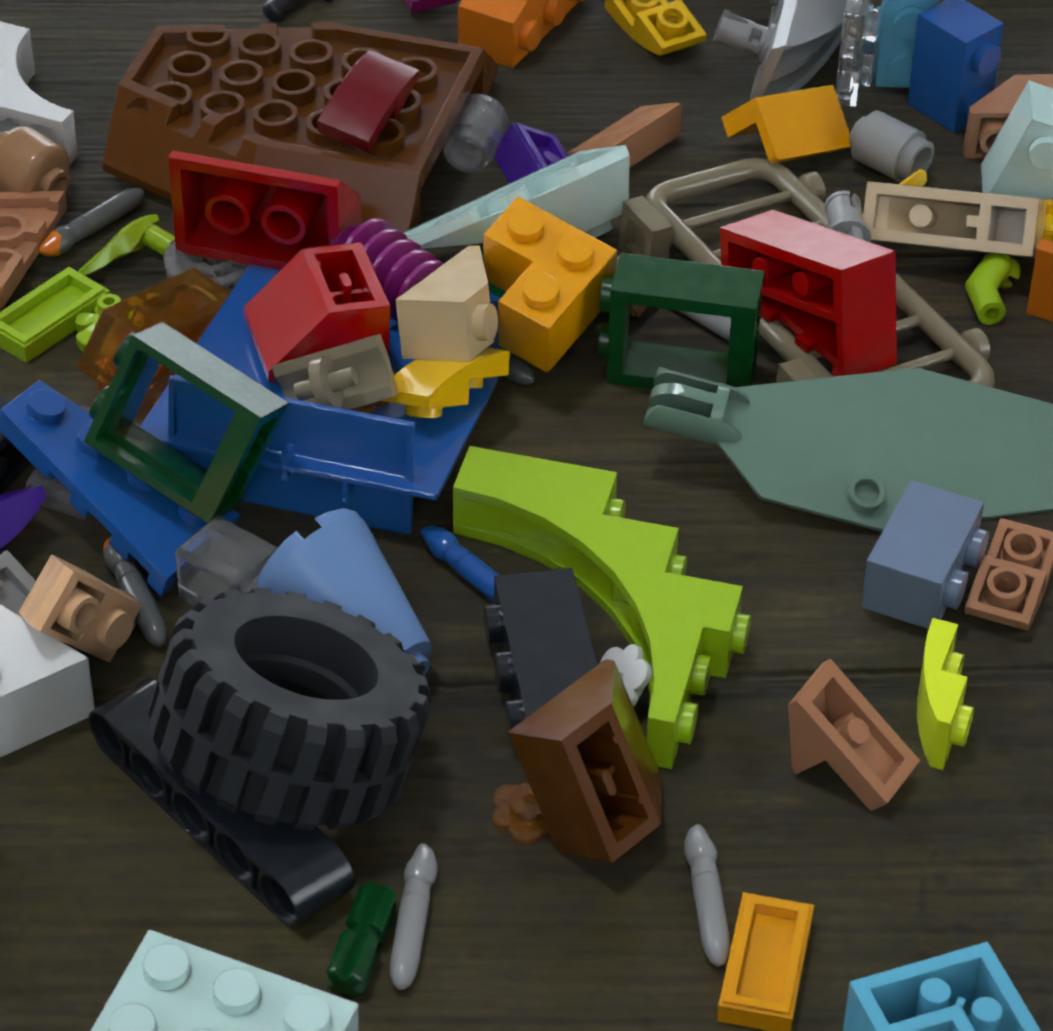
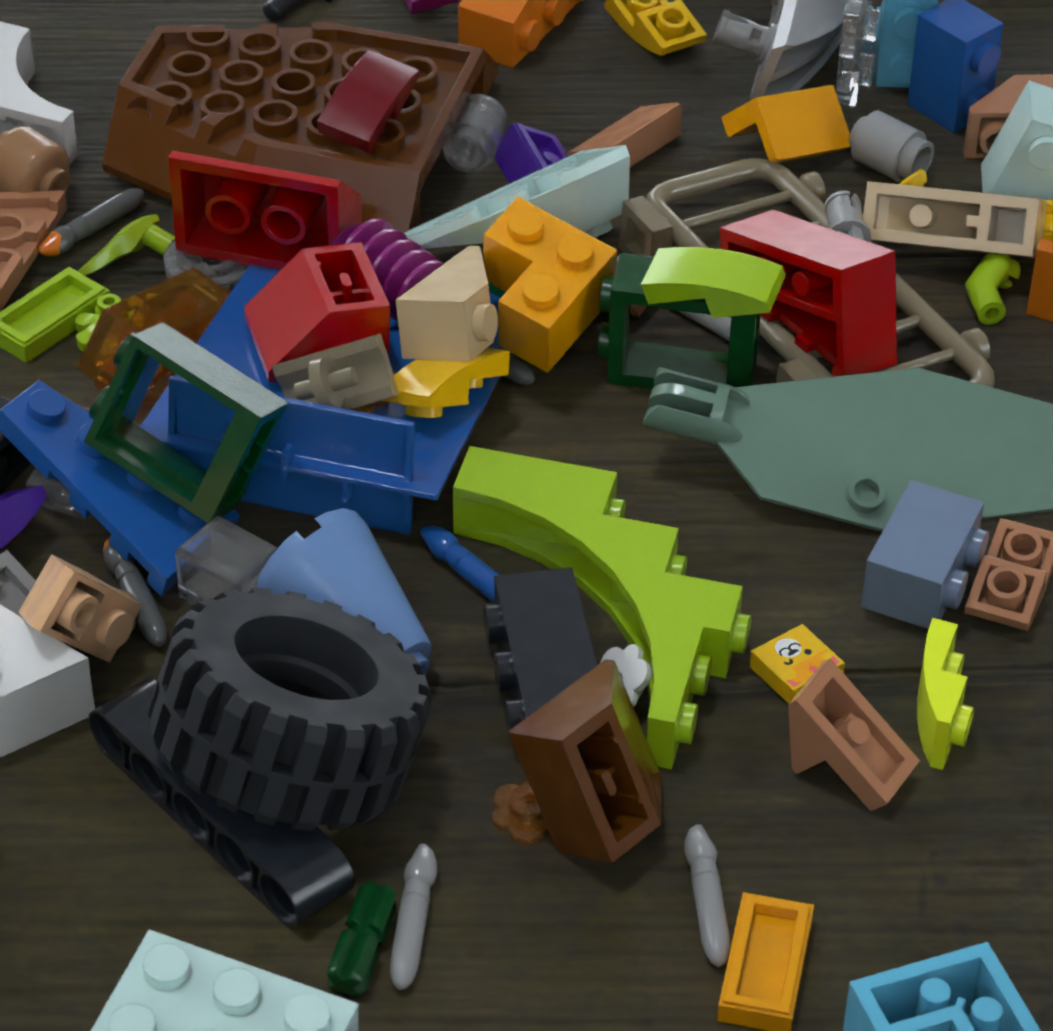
none -> lime slope [641,247,786,318]
none -> yellow tile [749,624,845,704]

